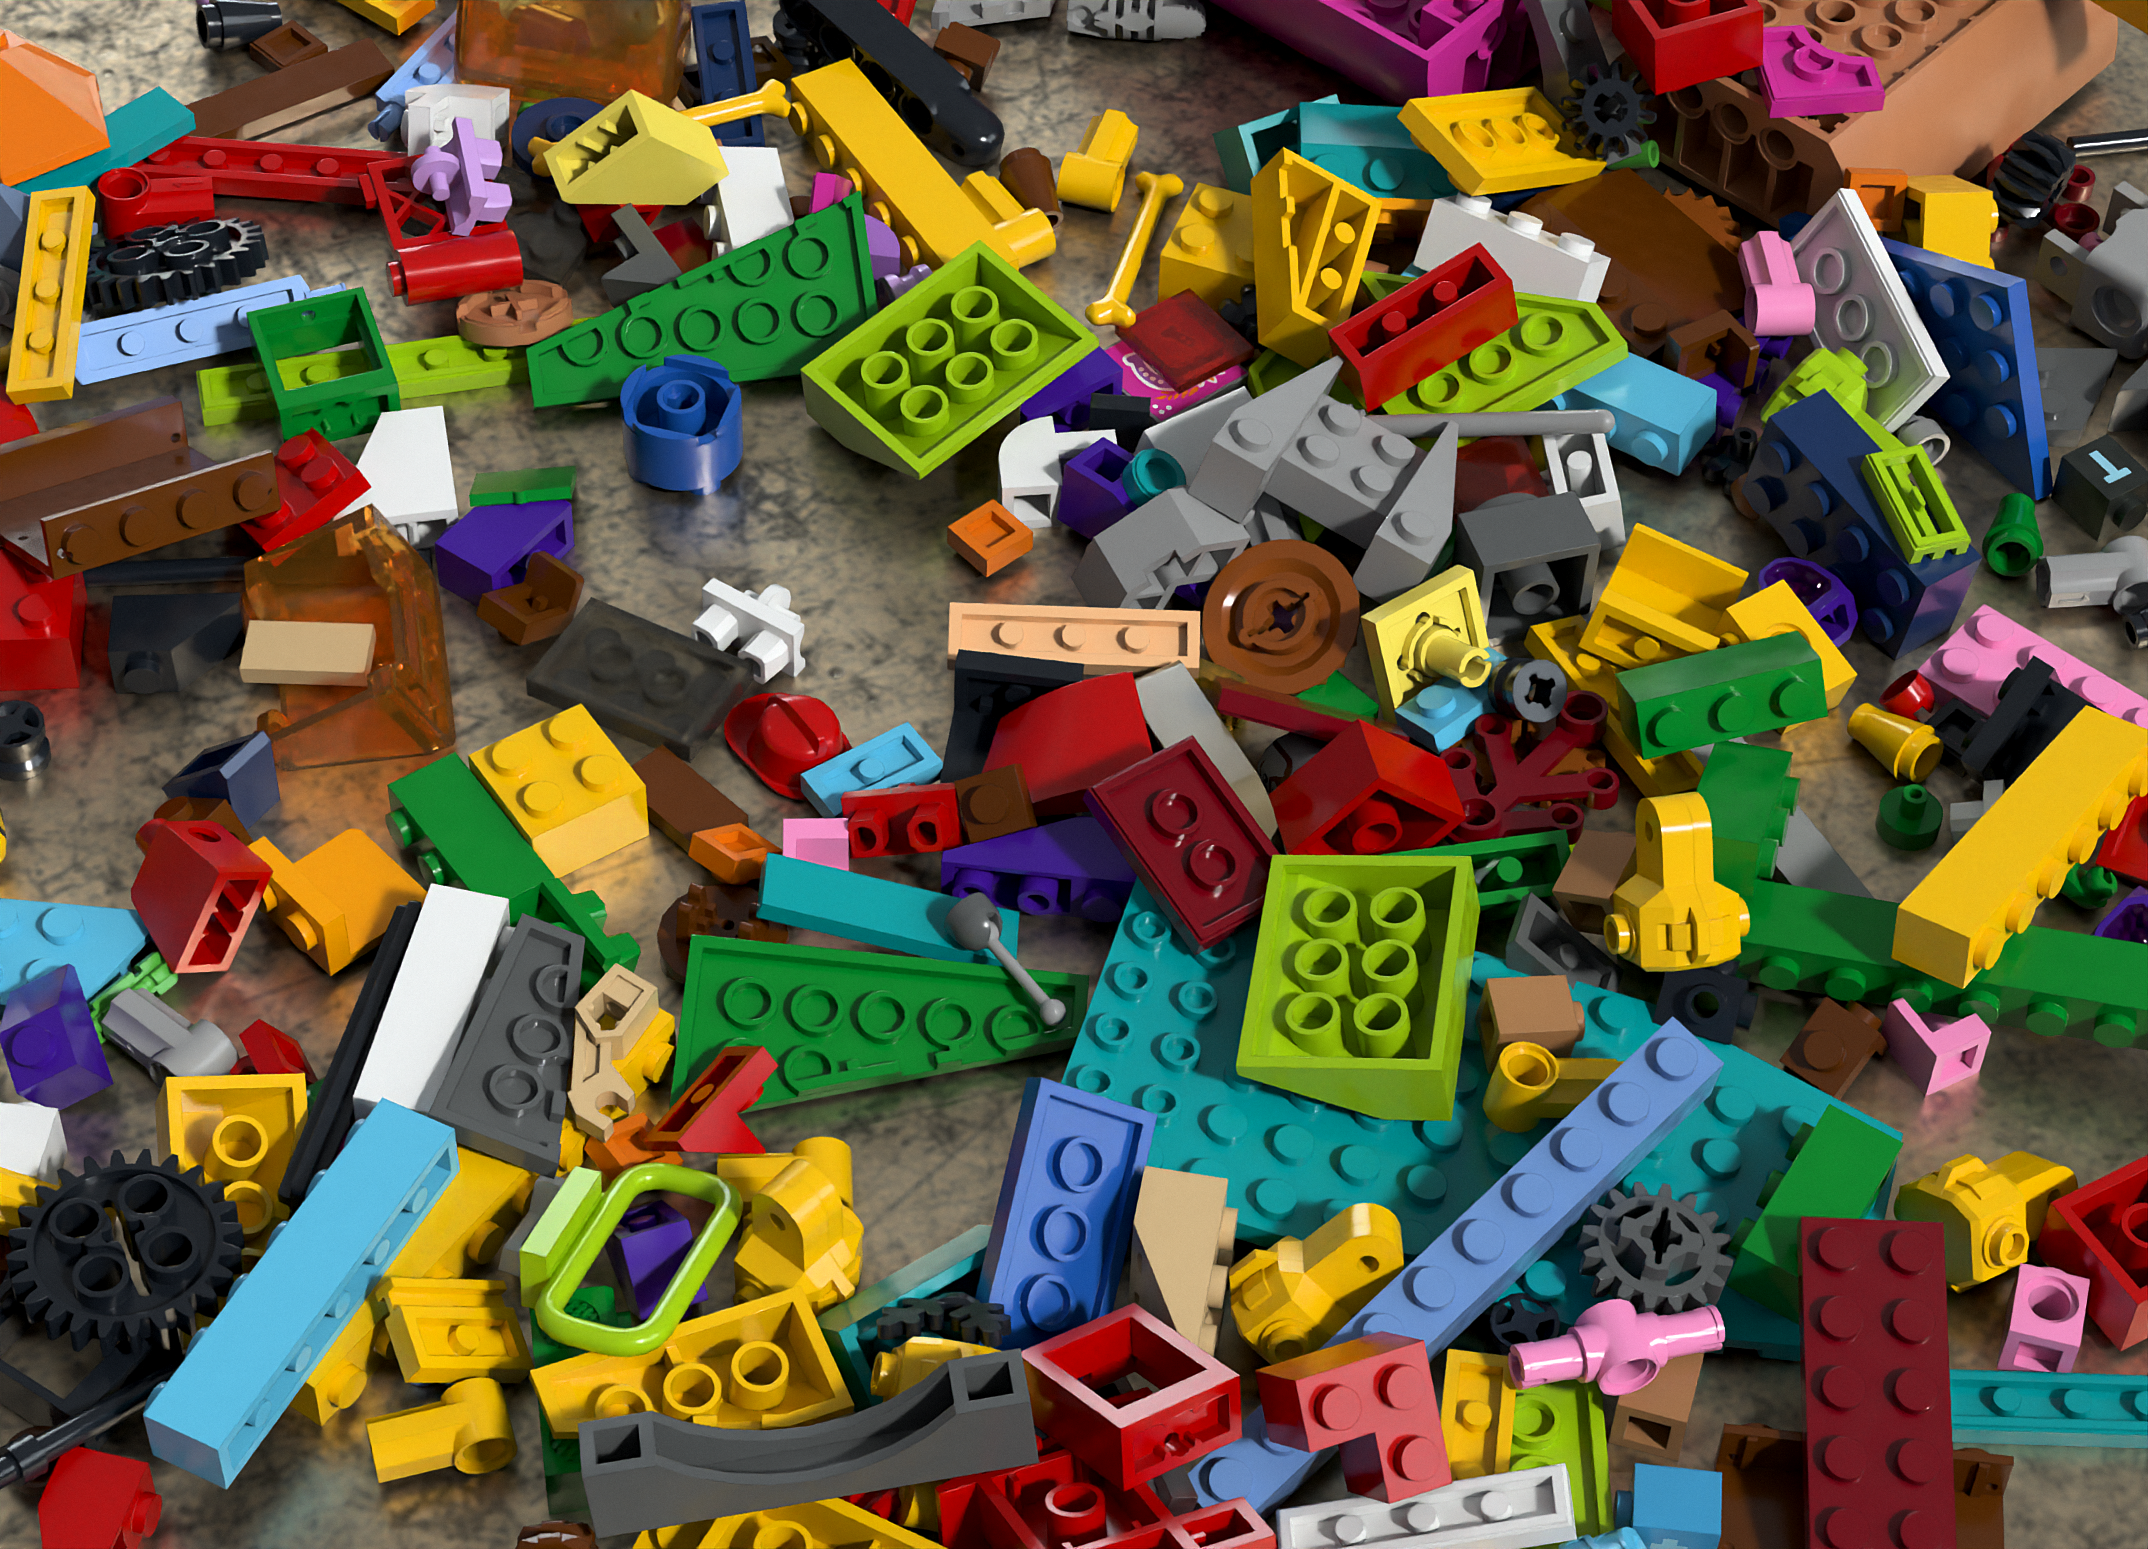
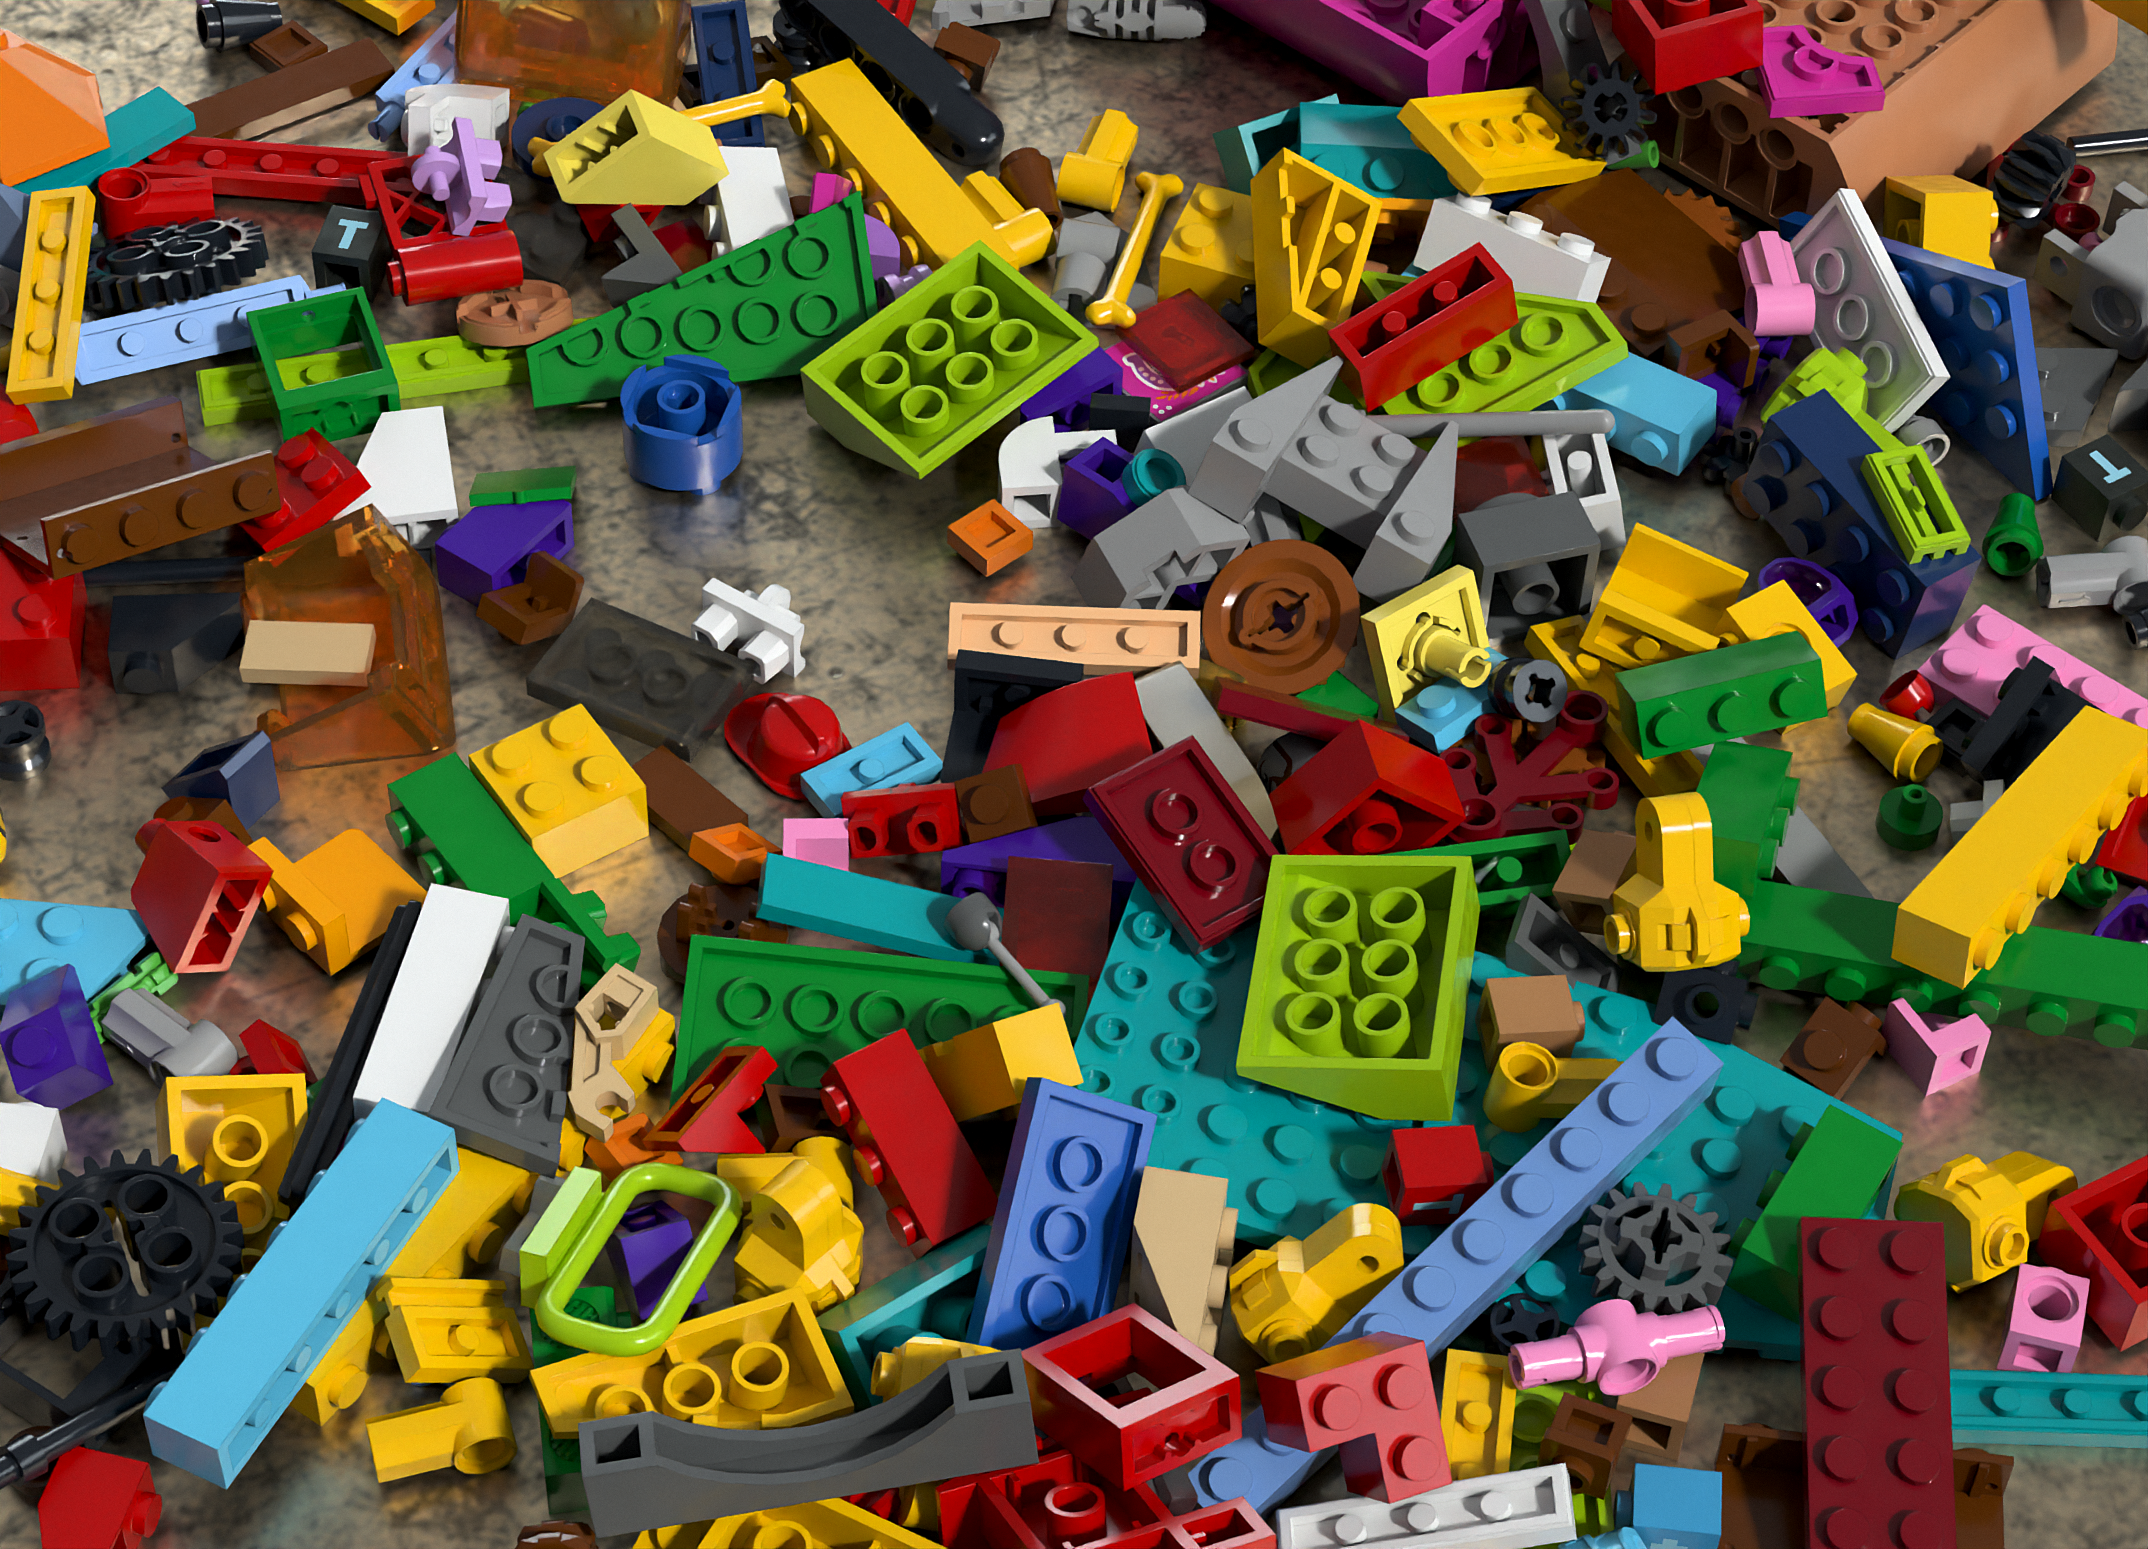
black animal [876,1292,1011,1347] -> none
orange plate [1843,167,1908,232] -> none
none -> pearl dark grey brick [311,205,393,303]
none -> reddish brown bracket [754,1083,852,1153]
none -> red brick [819,1028,998,1260]
none -> yellow wedge [917,1002,1084,1123]
none -> clear red piece [999,856,1114,982]
none -> light grey panel [1050,211,1161,329]
none -> red brick [1381,1125,1494,1227]
none -> reddish brown bracket [1536,1392,1633,1500]

